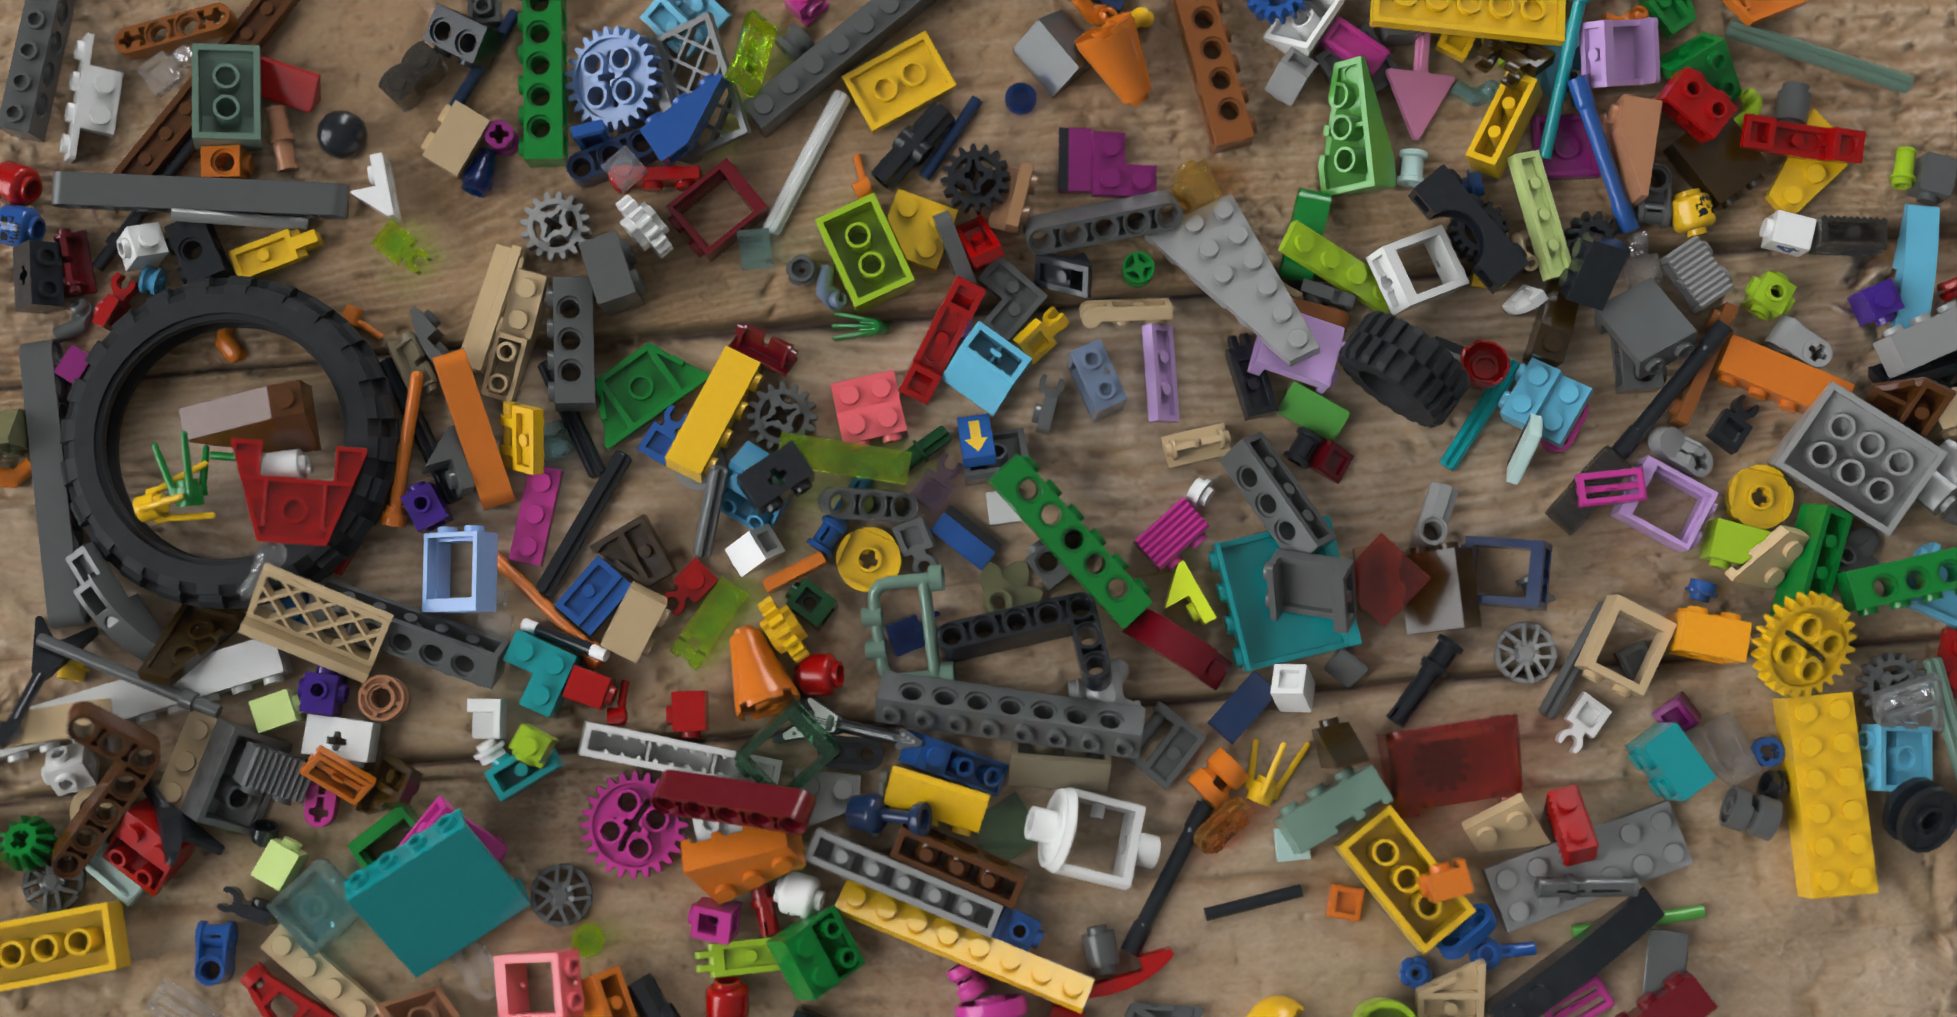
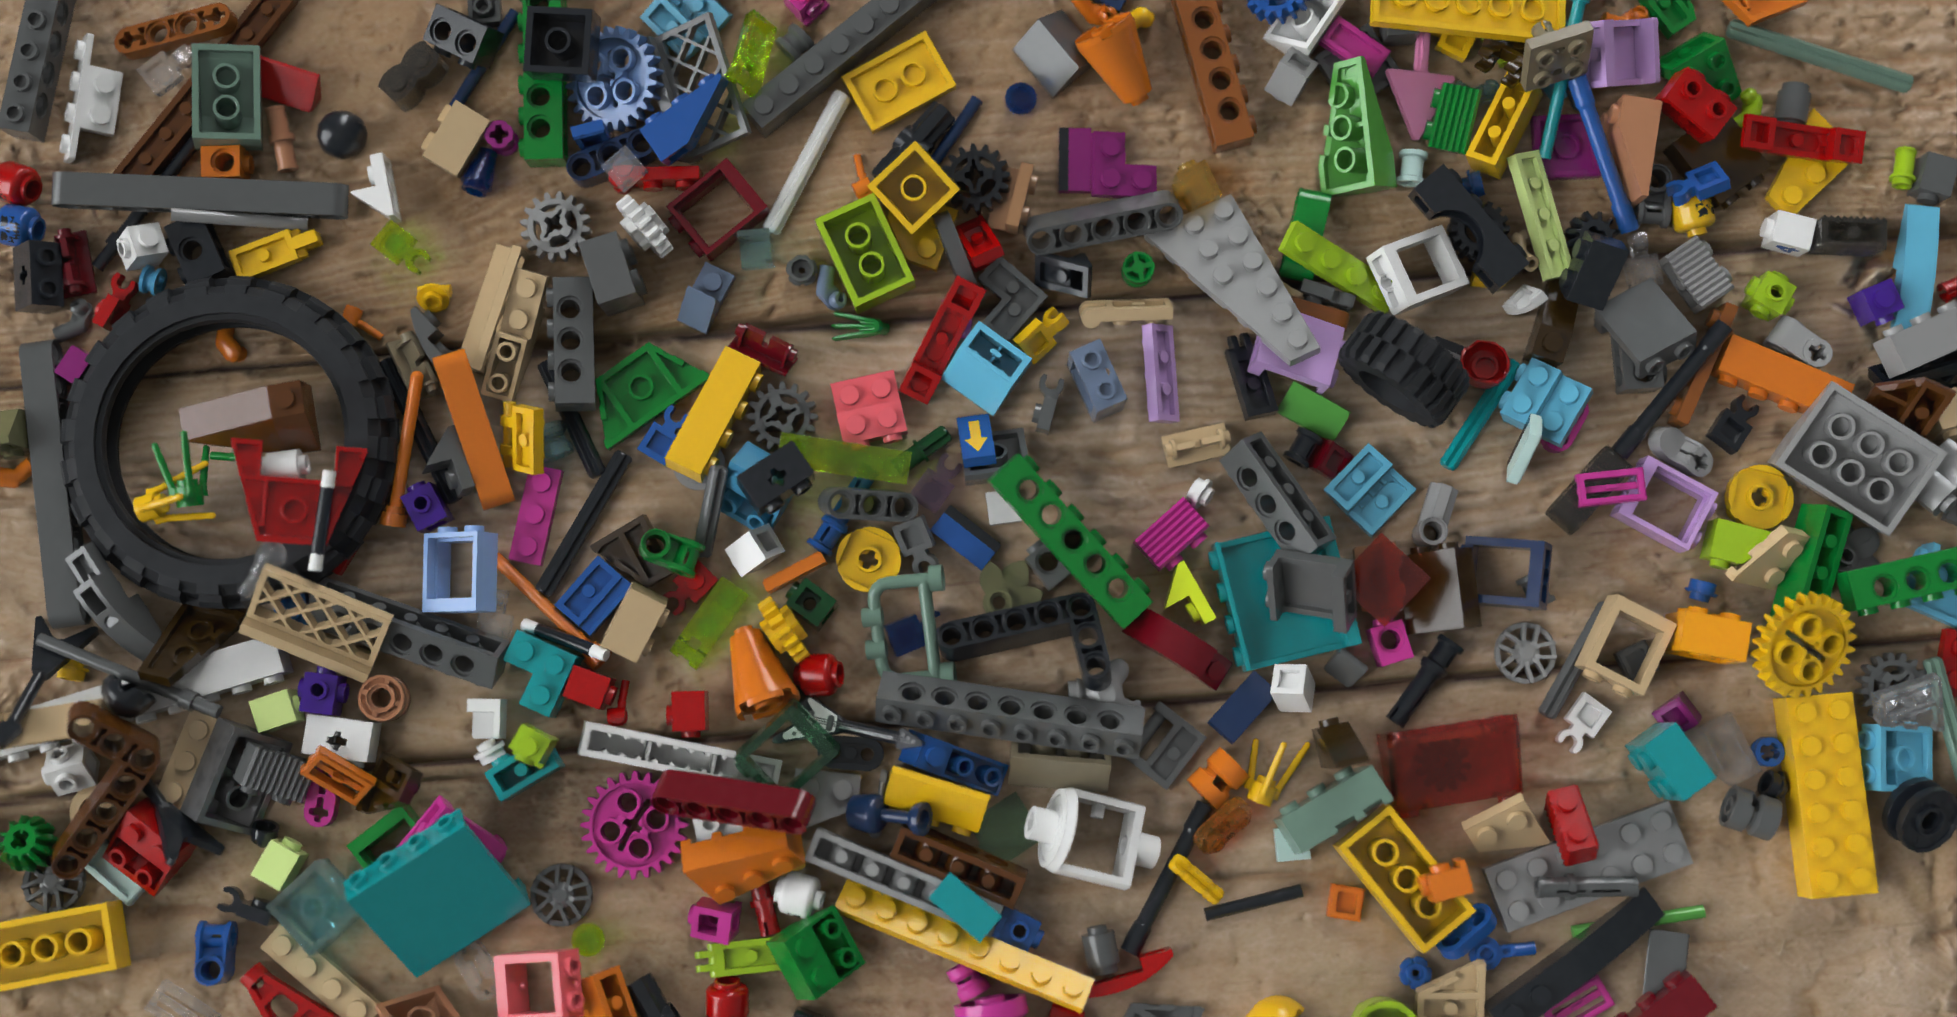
none -> black hair [101,673,157,718]
none -> black bar [308,470,337,572]
none -> yellow plate [416,283,452,312]
none -> black brick [523,6,601,83]
none -> green piece [639,529,706,579]
none -> sand blue slope [677,262,736,335]
none -> yellow brick [867,141,961,234]
none -> teal tile [928,872,1002,942]
none -> yellow axle [1168,854,1224,905]
none -> medium azure slope [1324,443,1417,538]
none -> dark pink brick [1365,615,1414,667]
none -> green brick [1422,82,1482,155]
none -> dark tan plate [1520,20,1594,92]
none -> blue plate [1665,161,1731,206]

